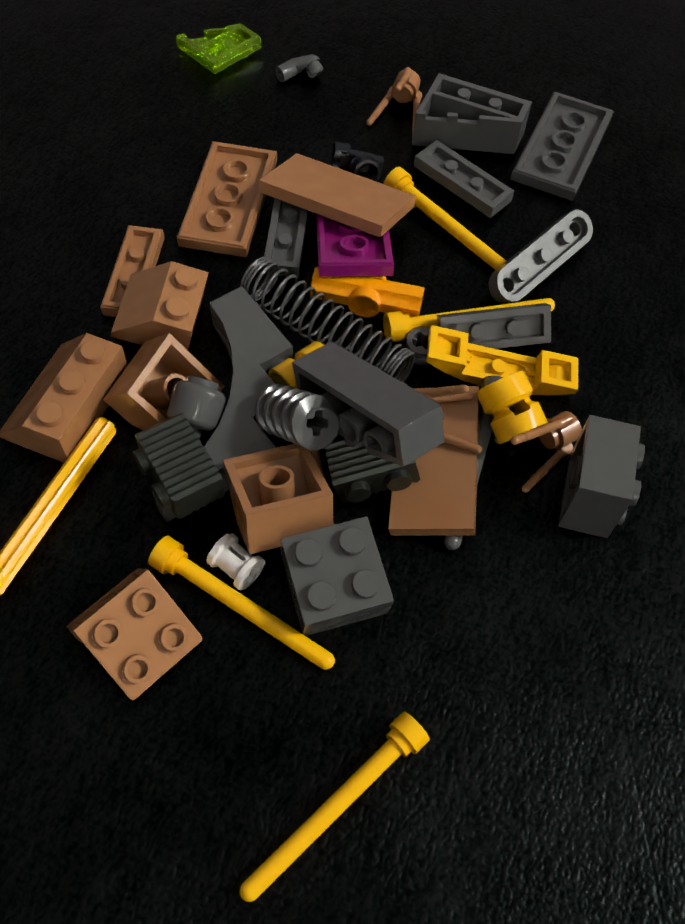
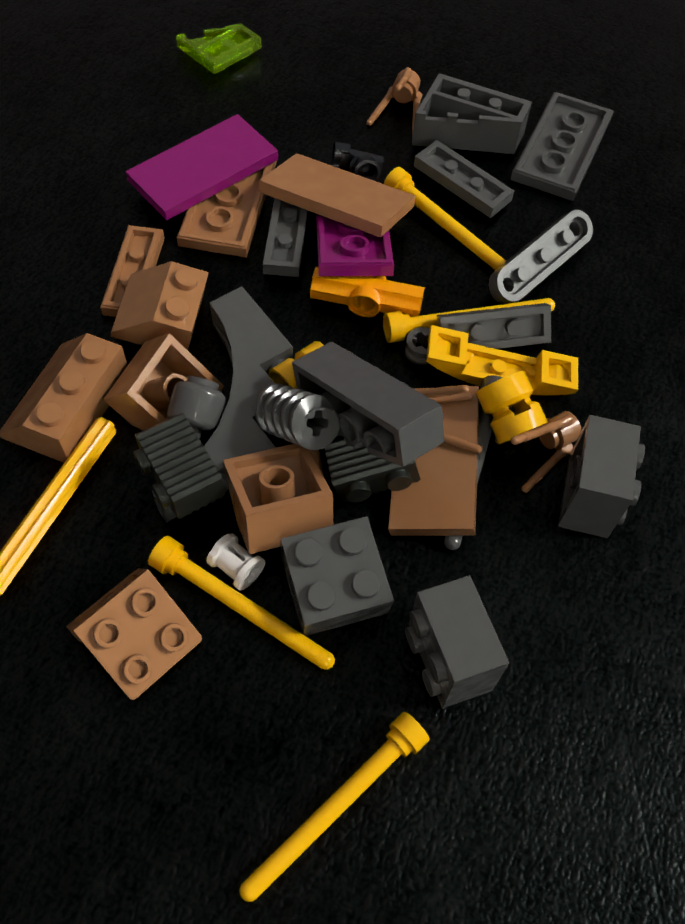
dark grey piece [240,257,416,382] -> none
dark grey arm [275,54,323,82] -> none
none -> magenta tile [125,114,278,221]
none -> dark grey brick [405,575,509,708]

